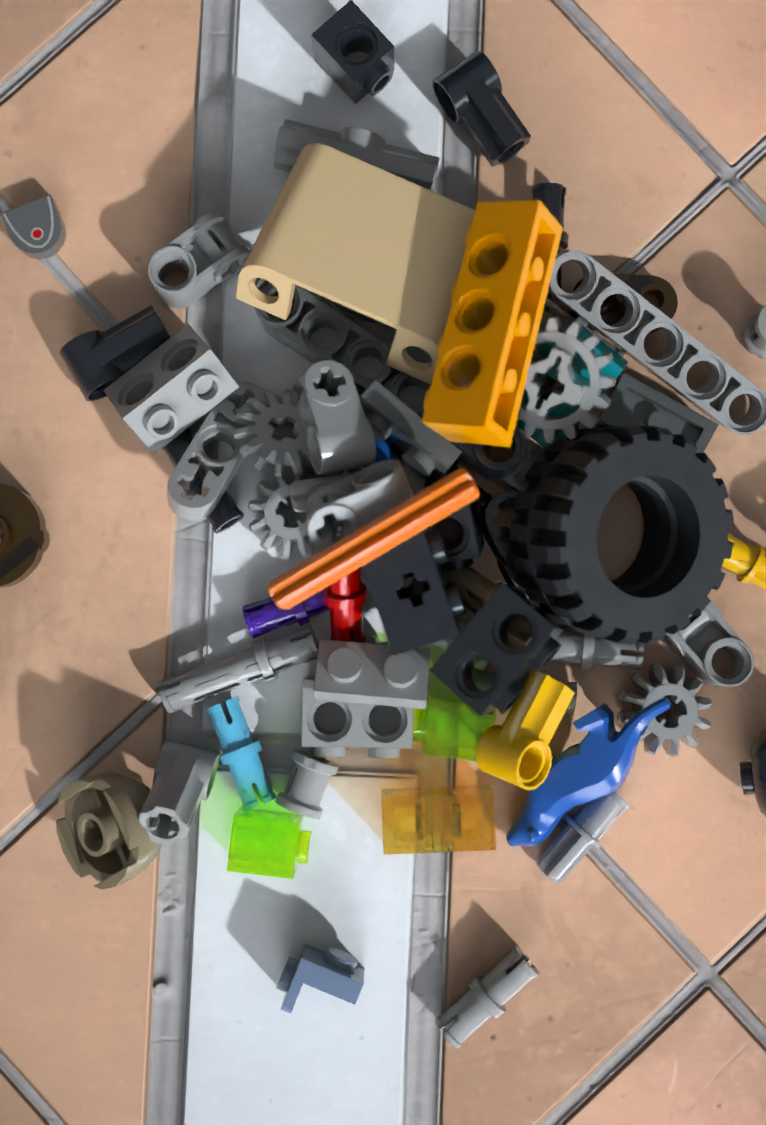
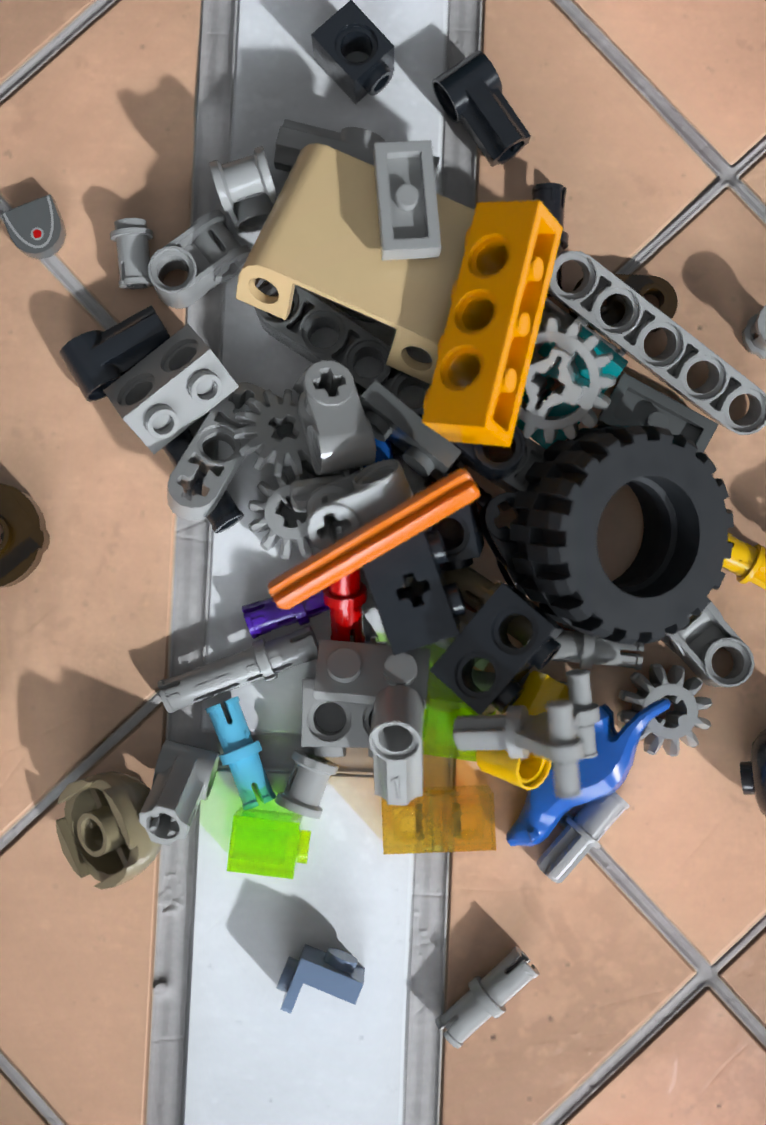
none -> light grey pin [110,218,153,289]
none -> light grey piece [209,146,278,233]
none -> light grey piece [369,685,425,806]
none -> light grey plate [373,140,441,260]
none -> light grey axle [453,669,600,799]

